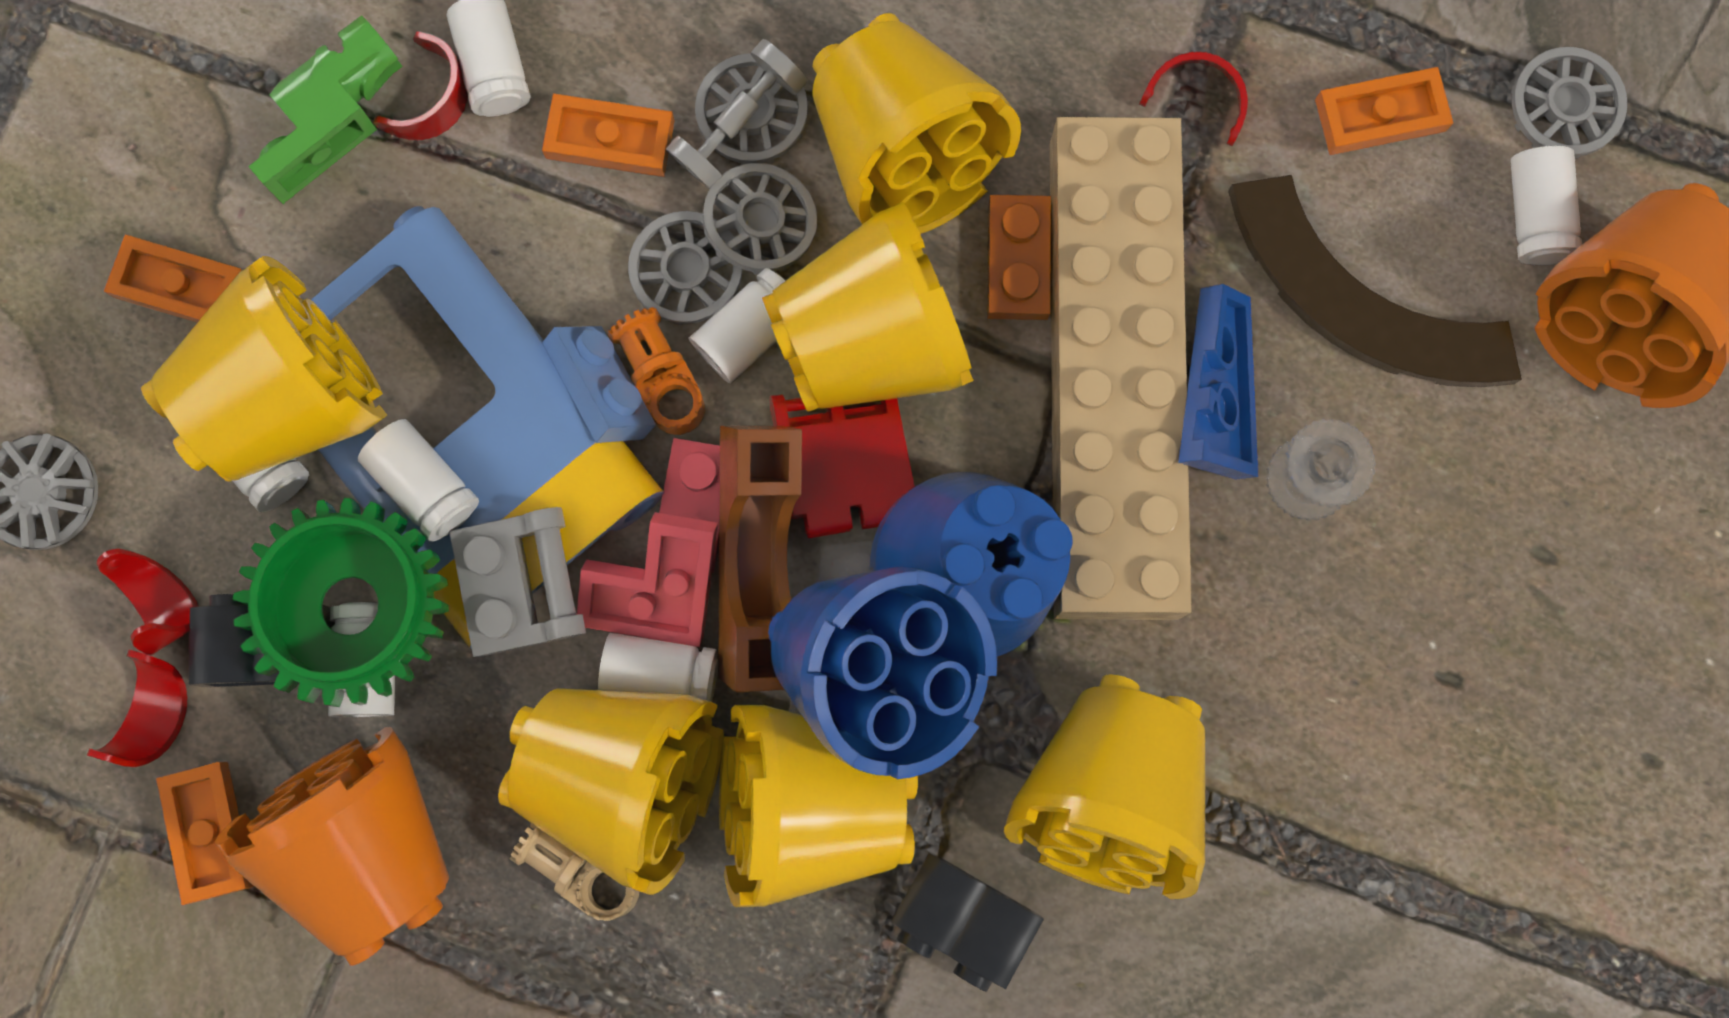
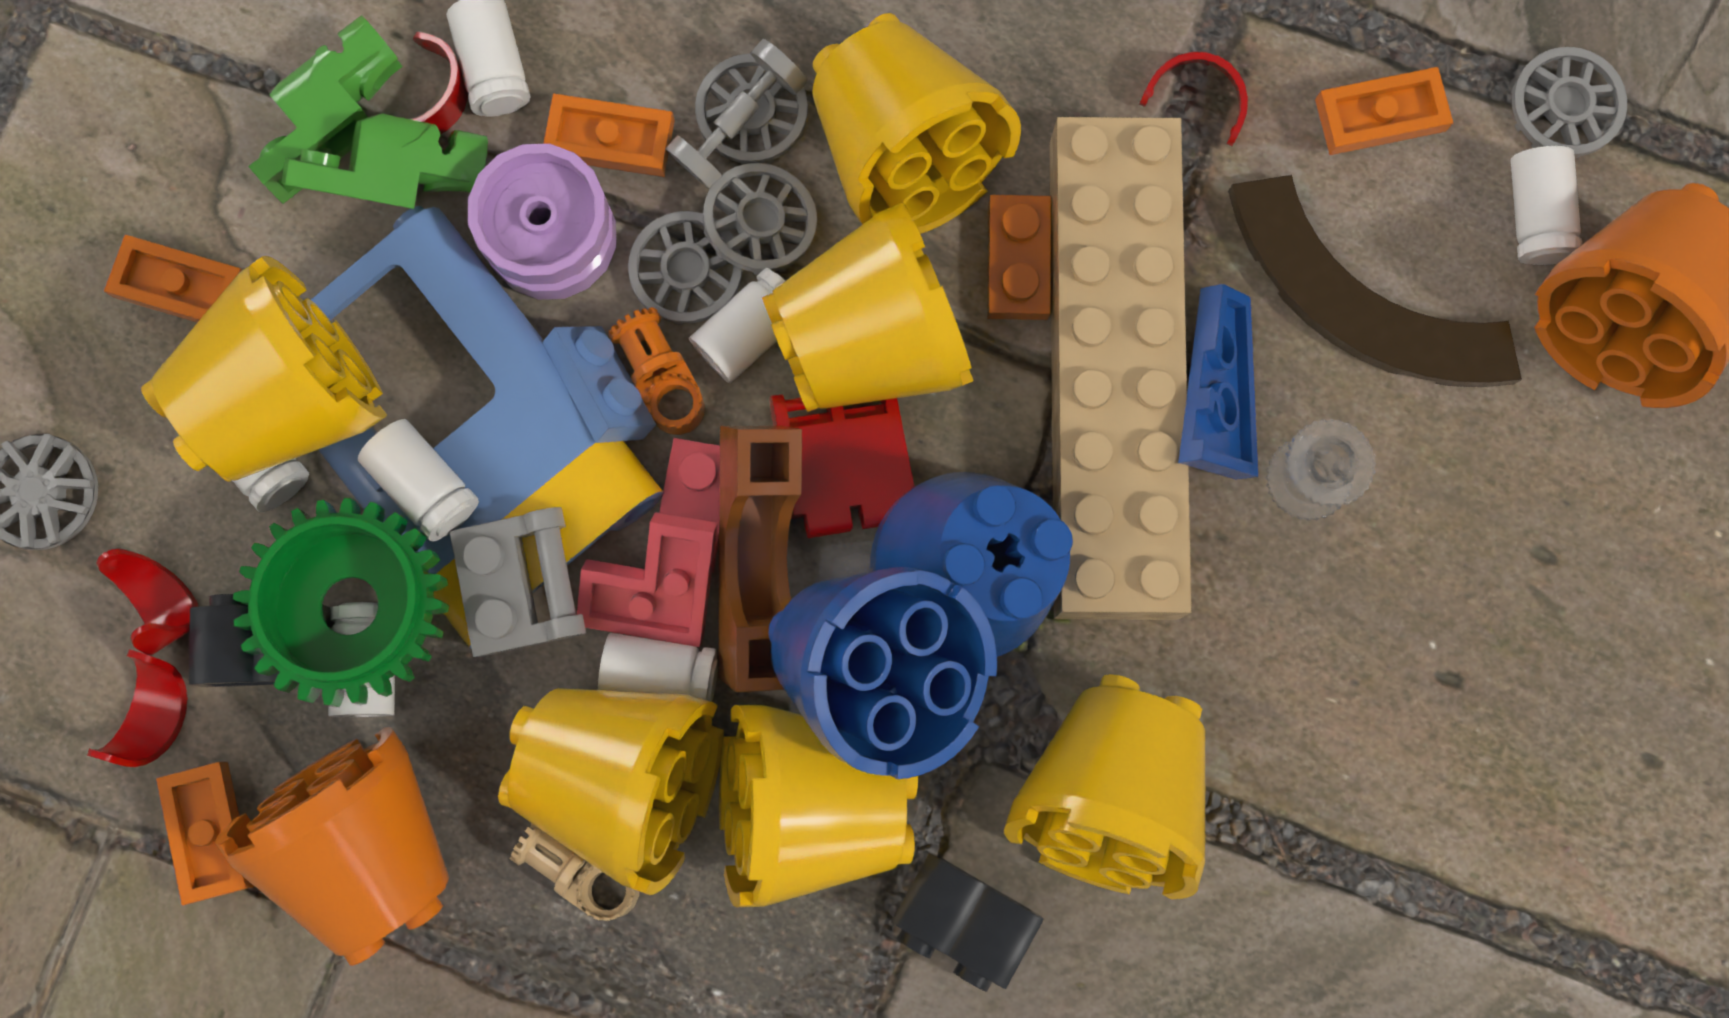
none -> bright green plate [282,113,488,209]
none -> lavender wheel [468,144,616,300]

